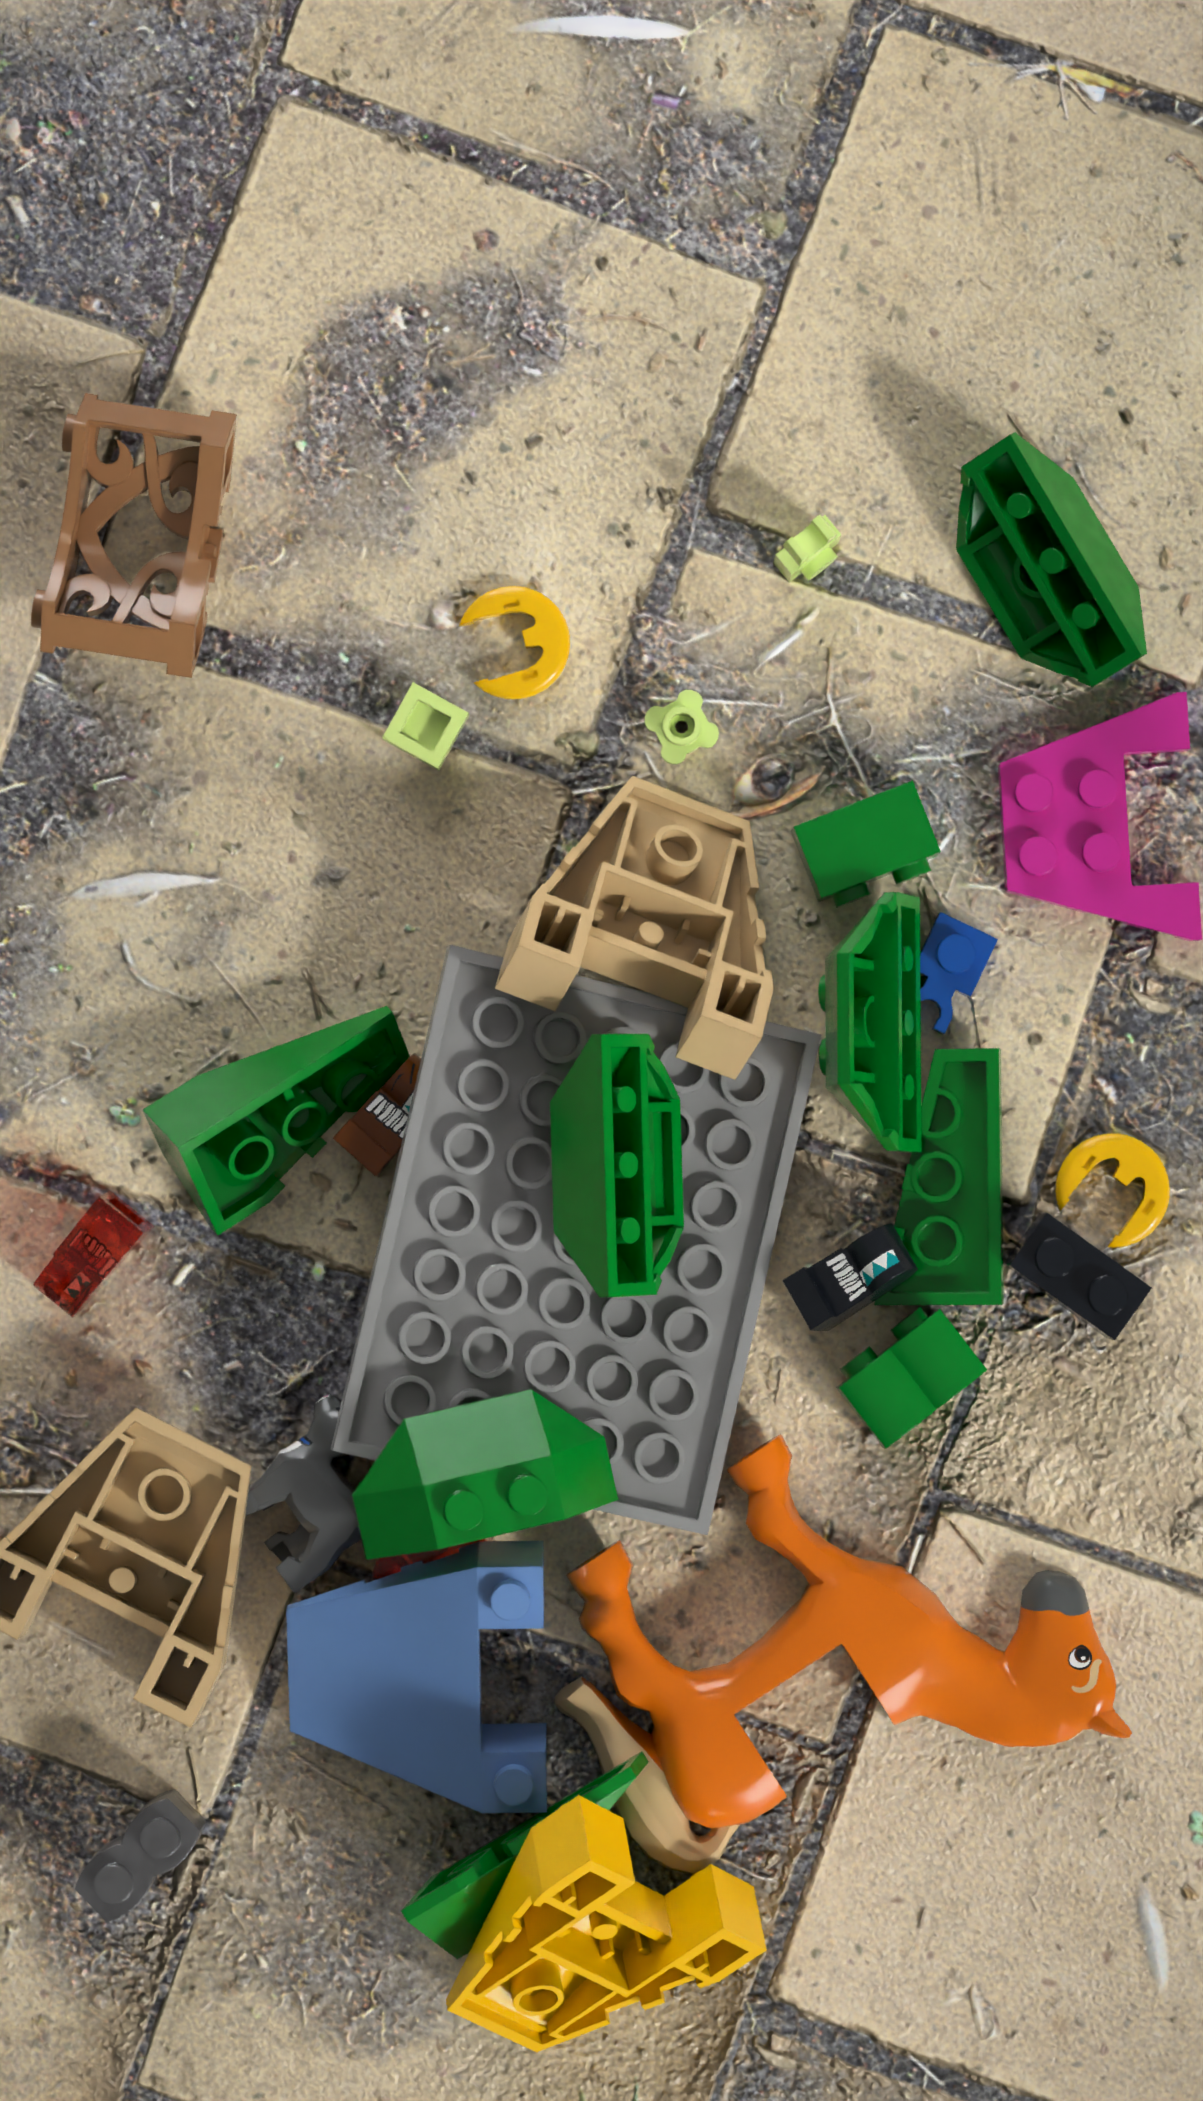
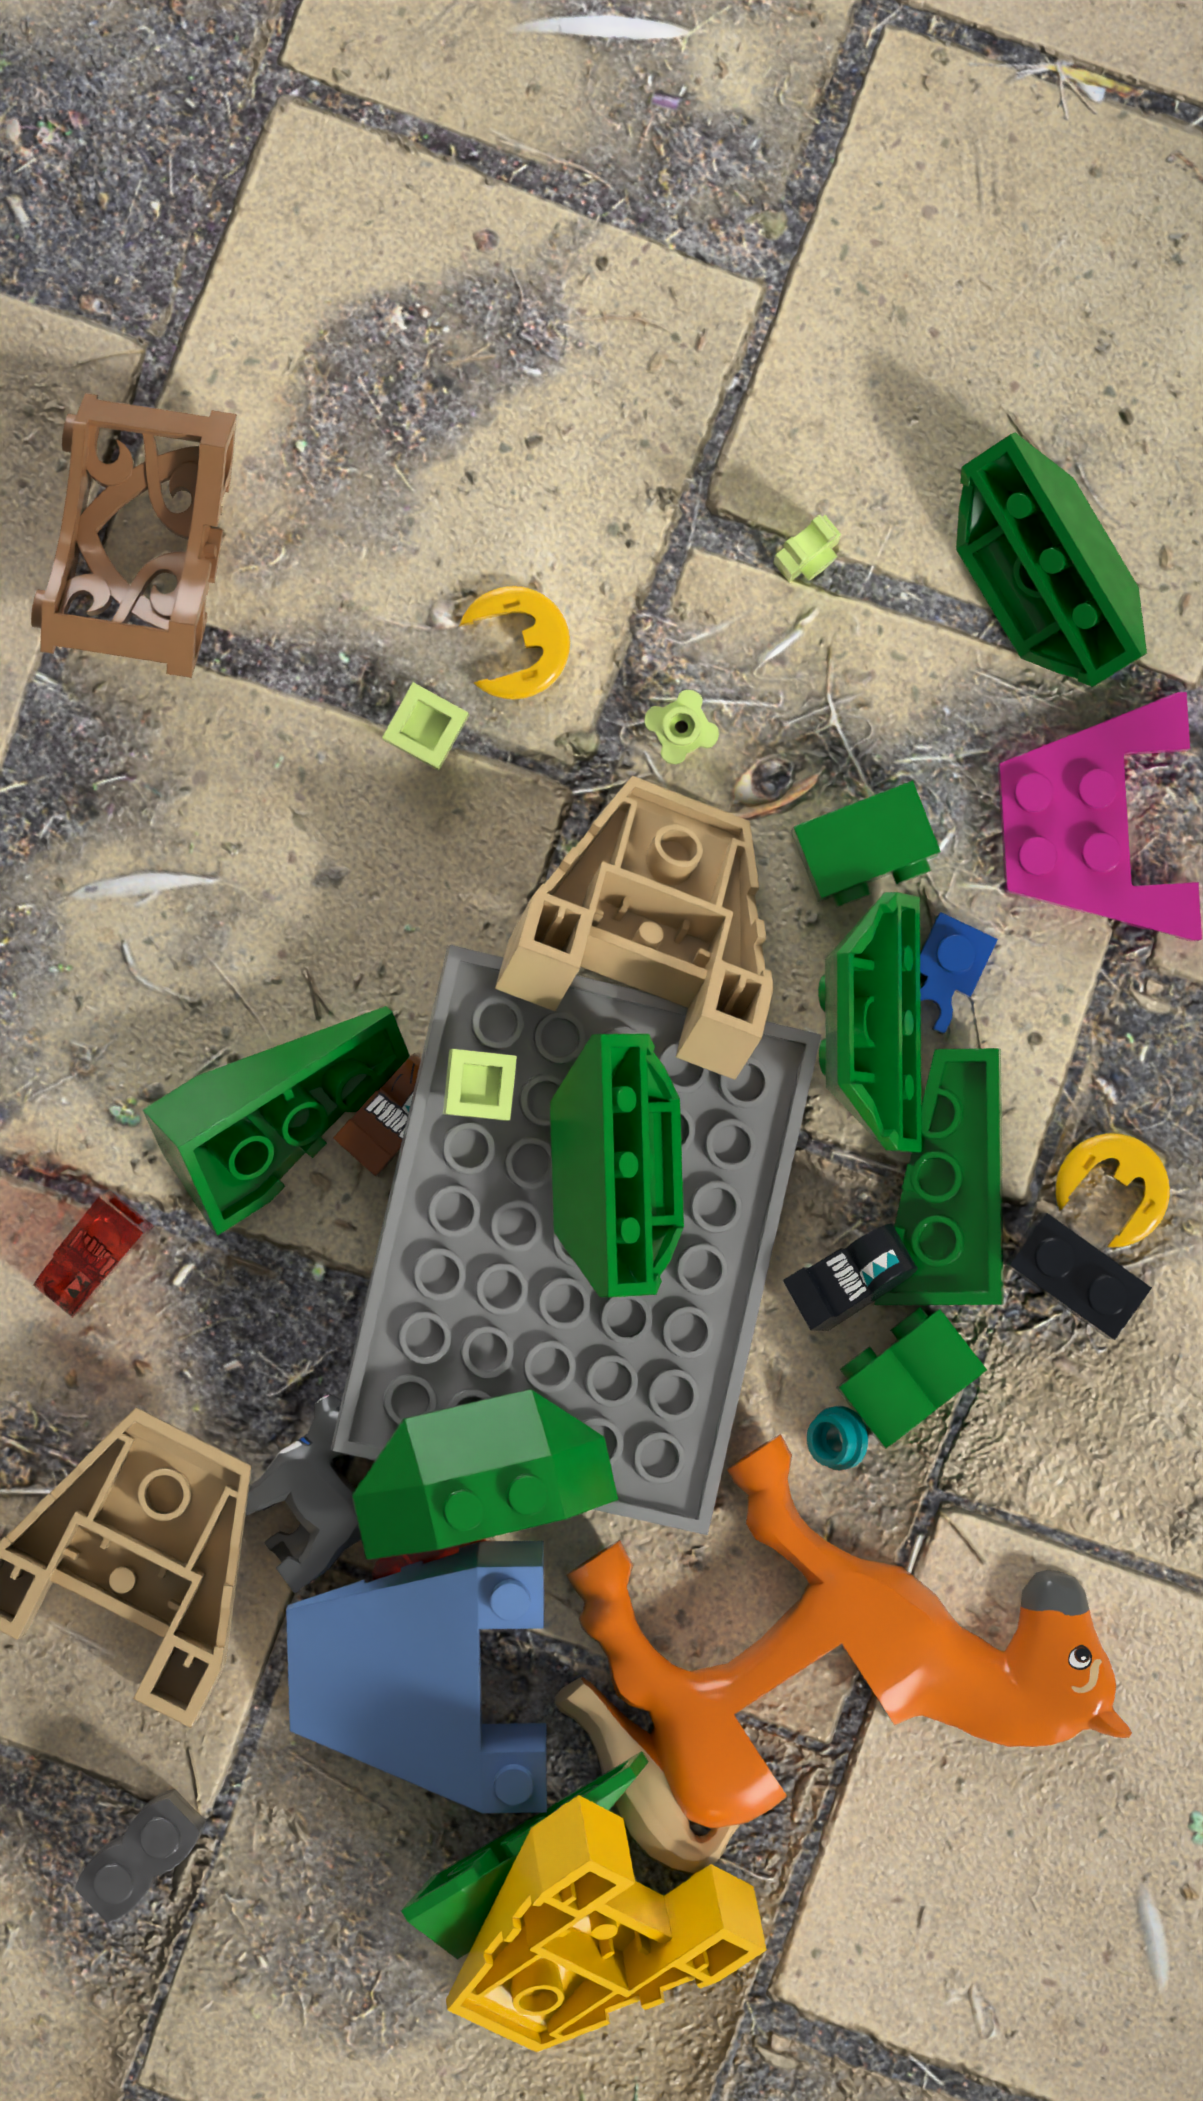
none -> yellowish green plate [443,1049,517,1121]
none -> teal plate [806,1406,868,1471]

